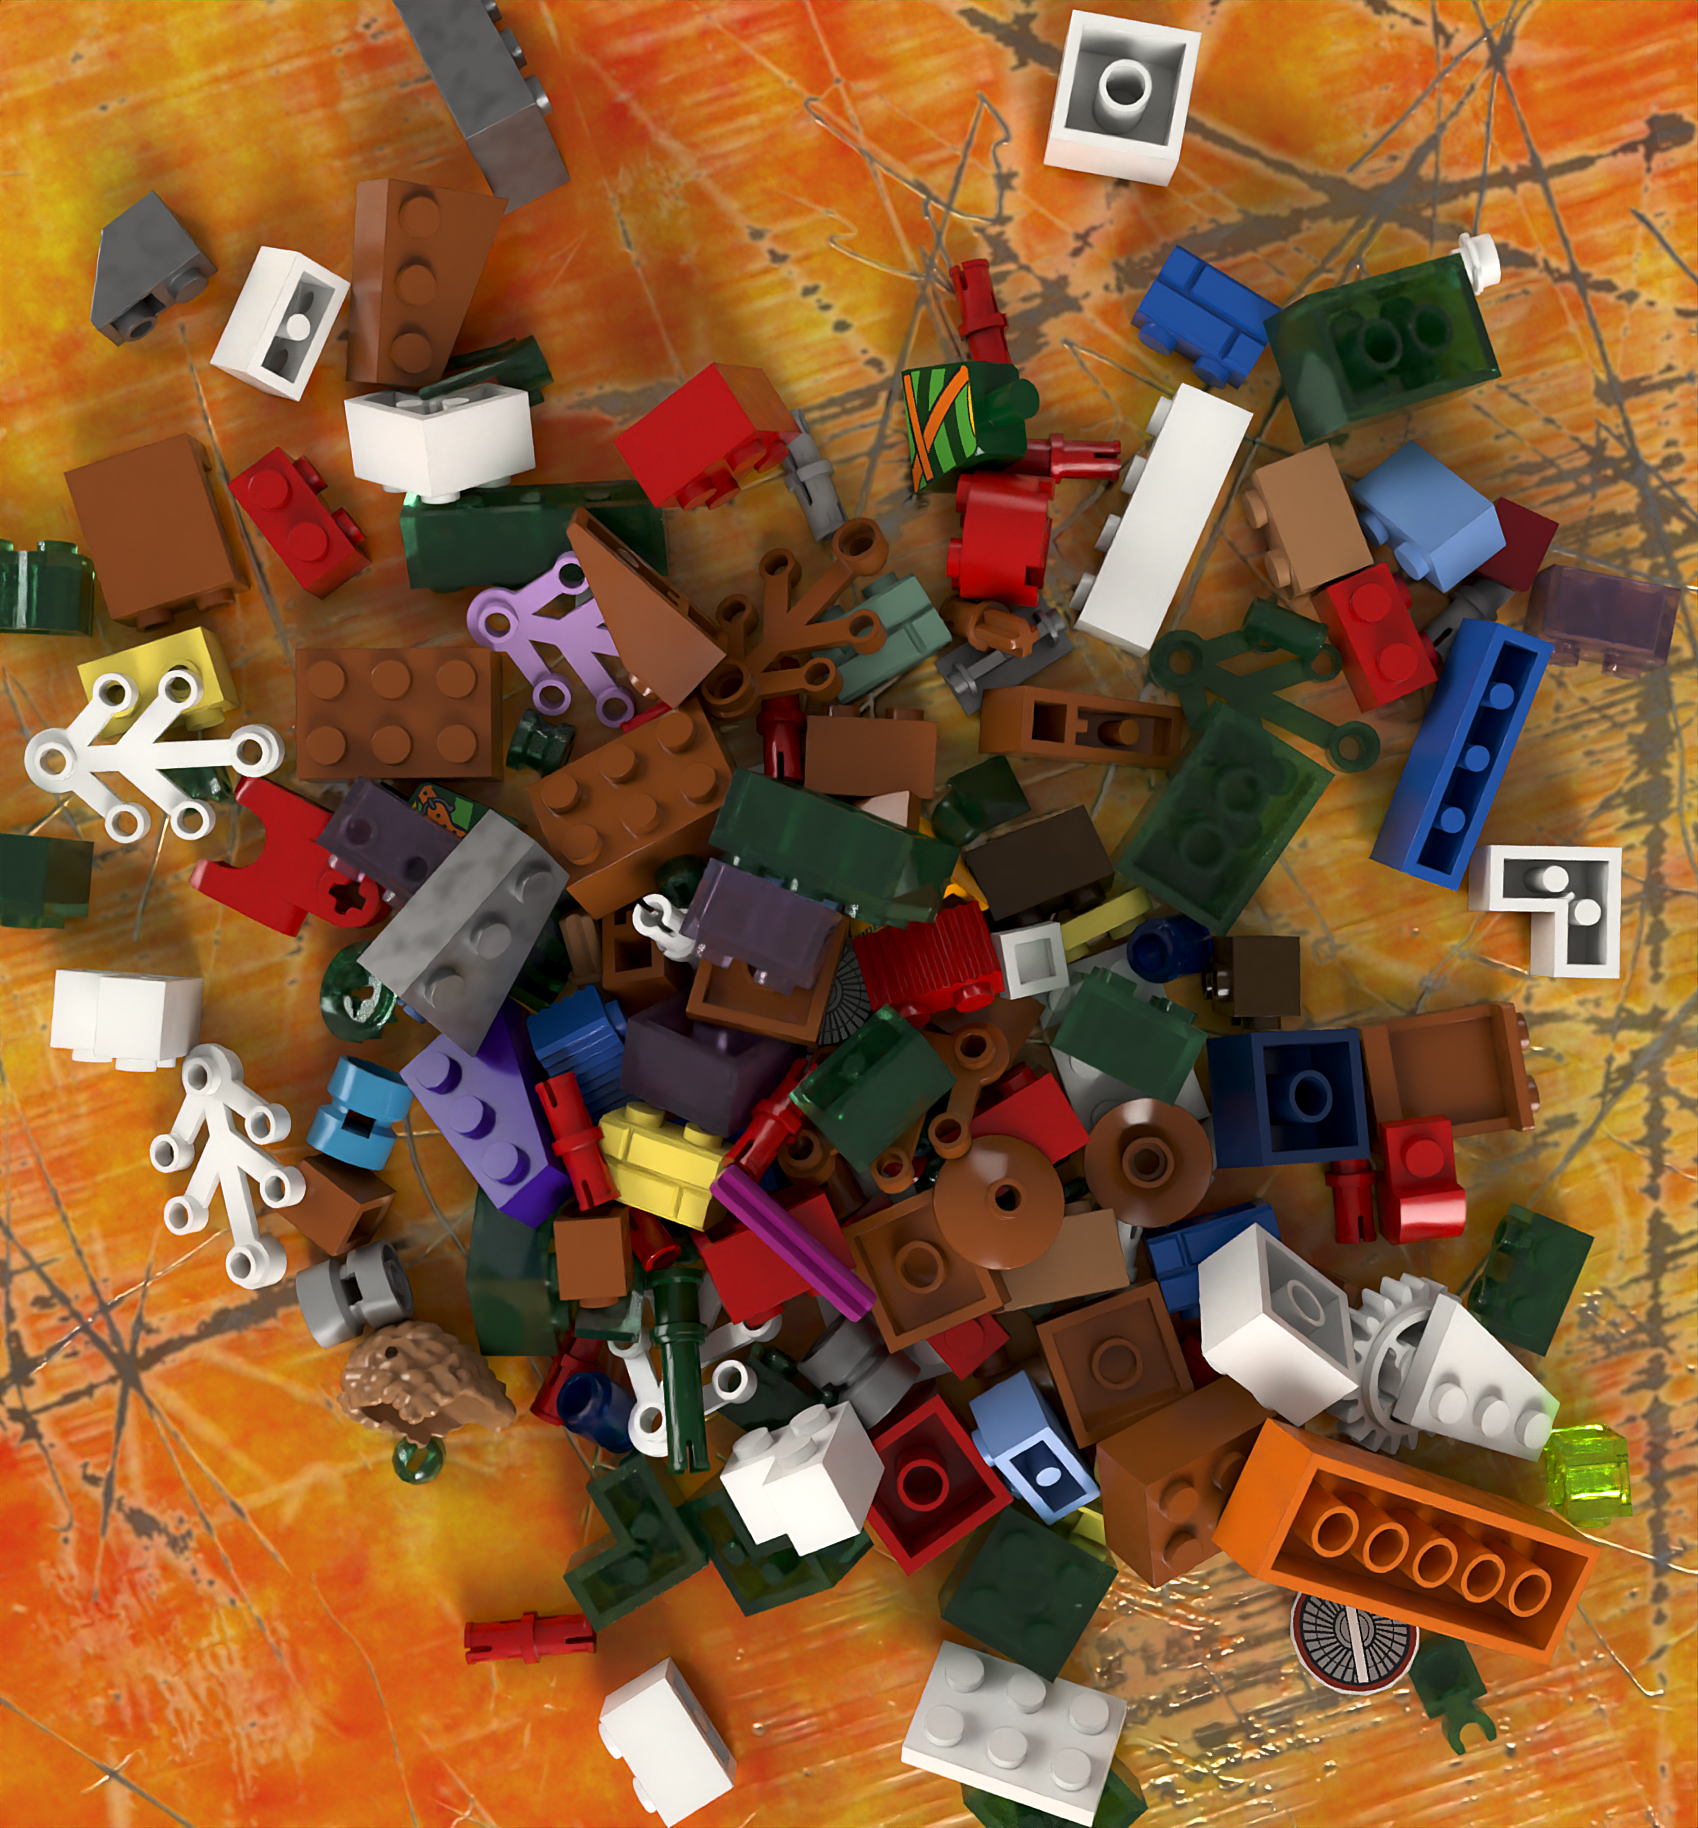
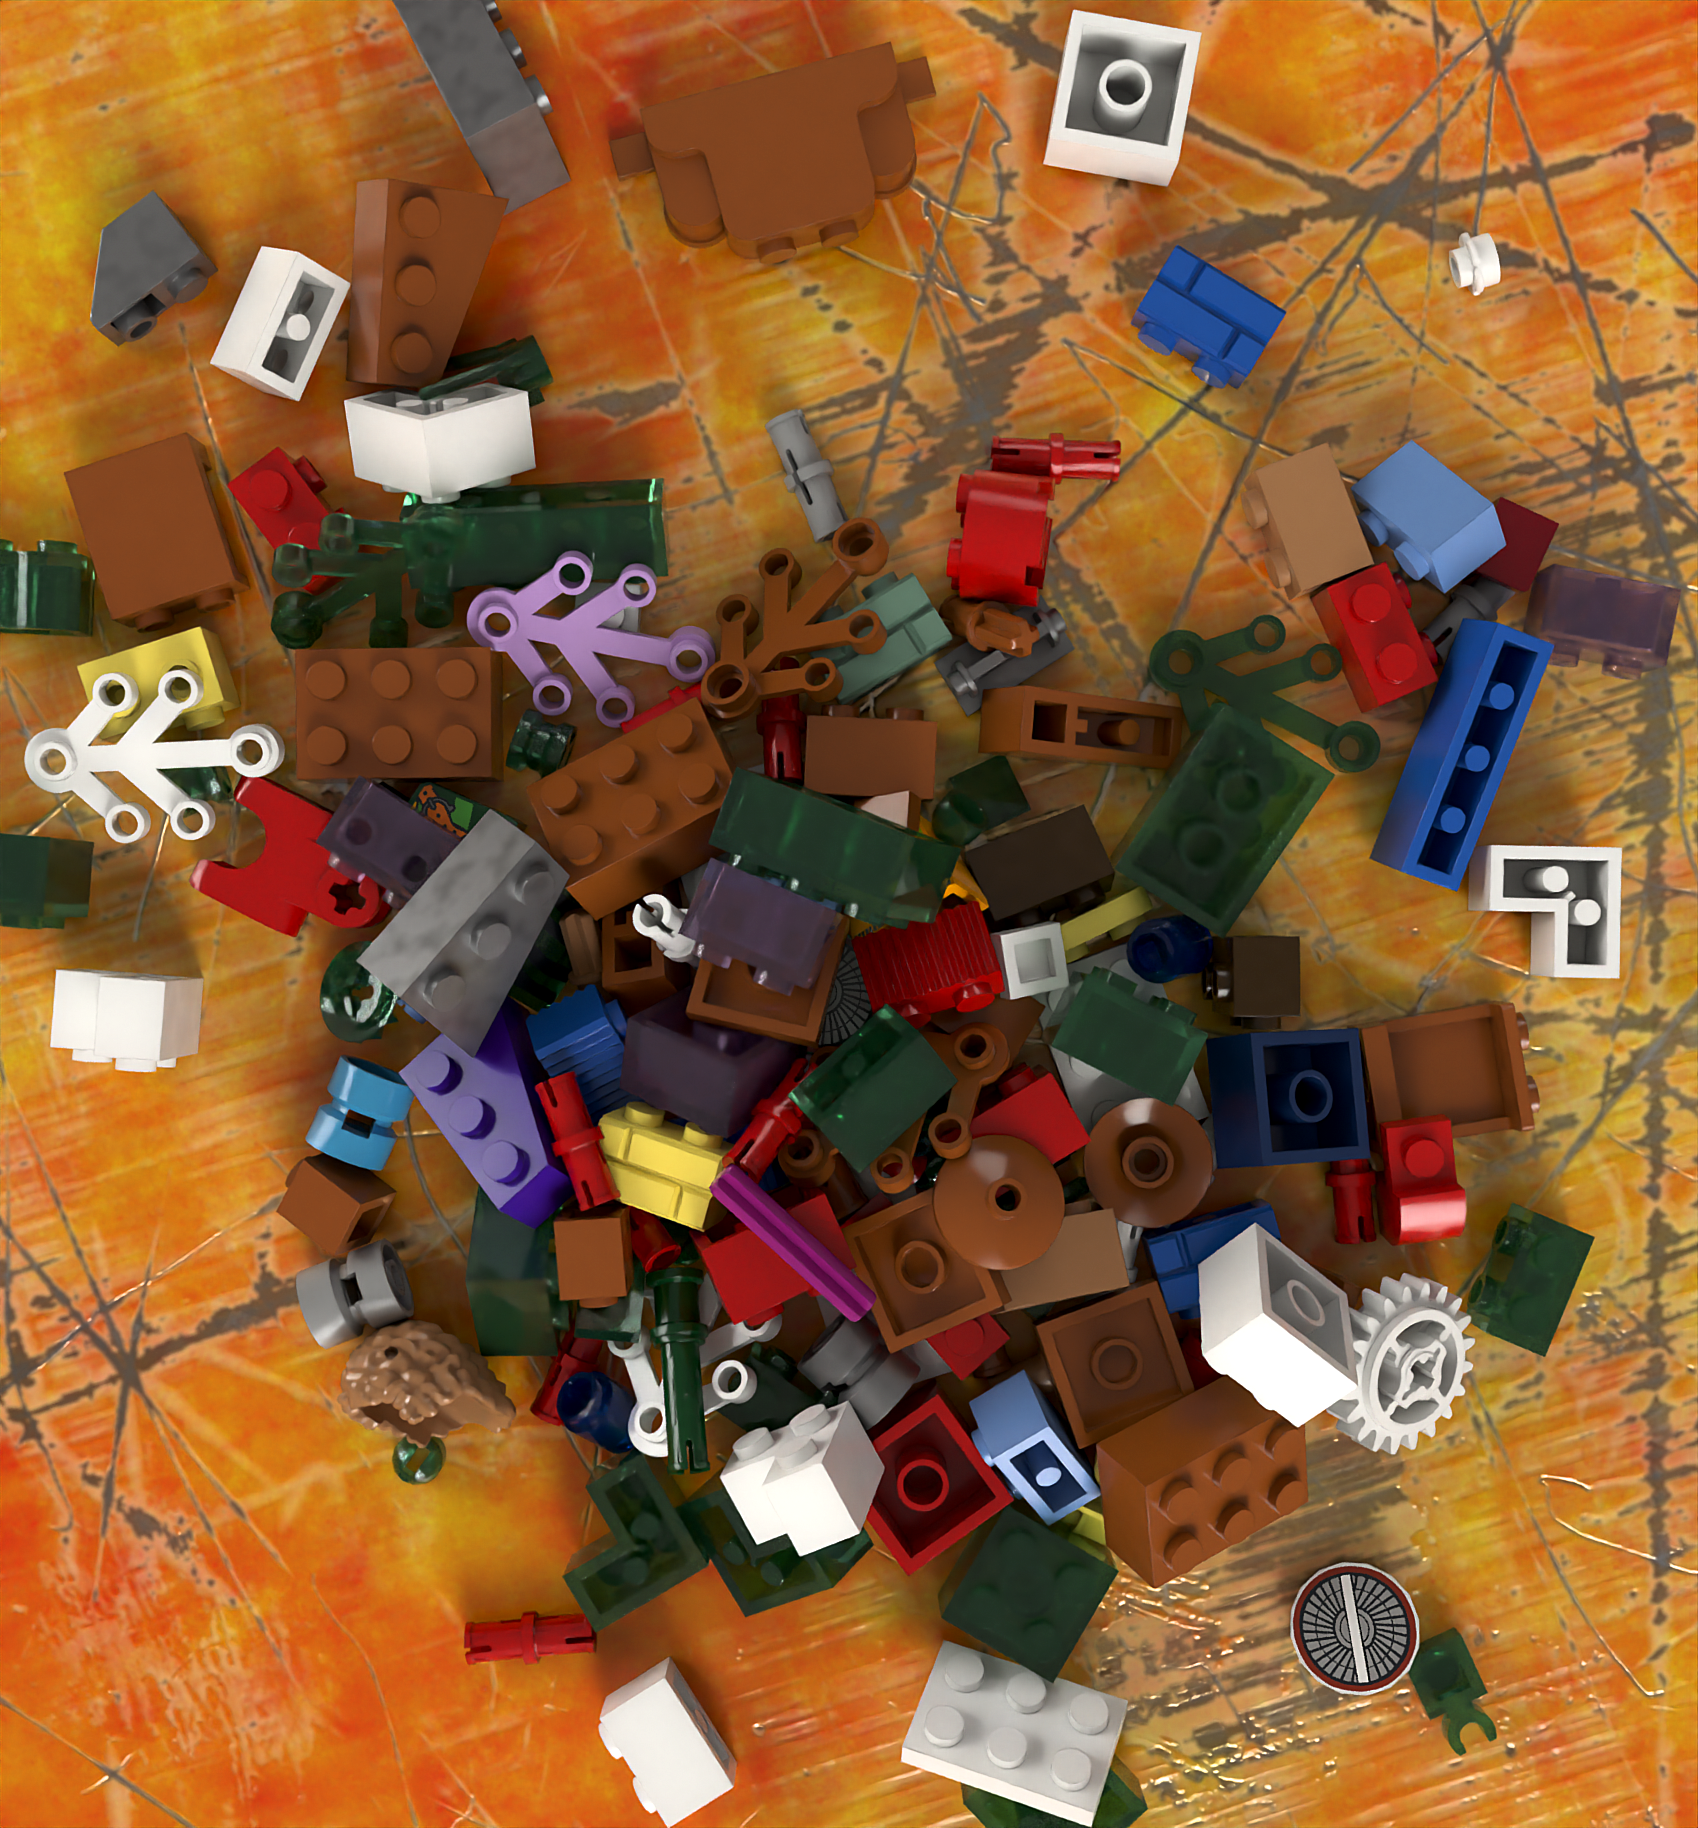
white plant [150,1043,306,1289] -> none
dark orange slope [566,505,729,710] -> none
red brick [613,362,803,511] -> none
hinge [654,854,711,910] -> none
dark green torso [901,361,1040,494] -> none
red pin [948,258,1012,364] -> none
white brick [1069,382,1253,658] -> none
orange brick [1211,1417,1603,1665] -> none
clear green pin [1240,595,1329,663] -> none
clear green brick [1263,252,1502,446] -> none
white wing [1392,1293,1560,1462] -> none
clear neon green brick [1544,1424,1633,1528] -> none
none -> clear green plant [271,503,470,650]
none -> dark orange brick [608,42,936,264]

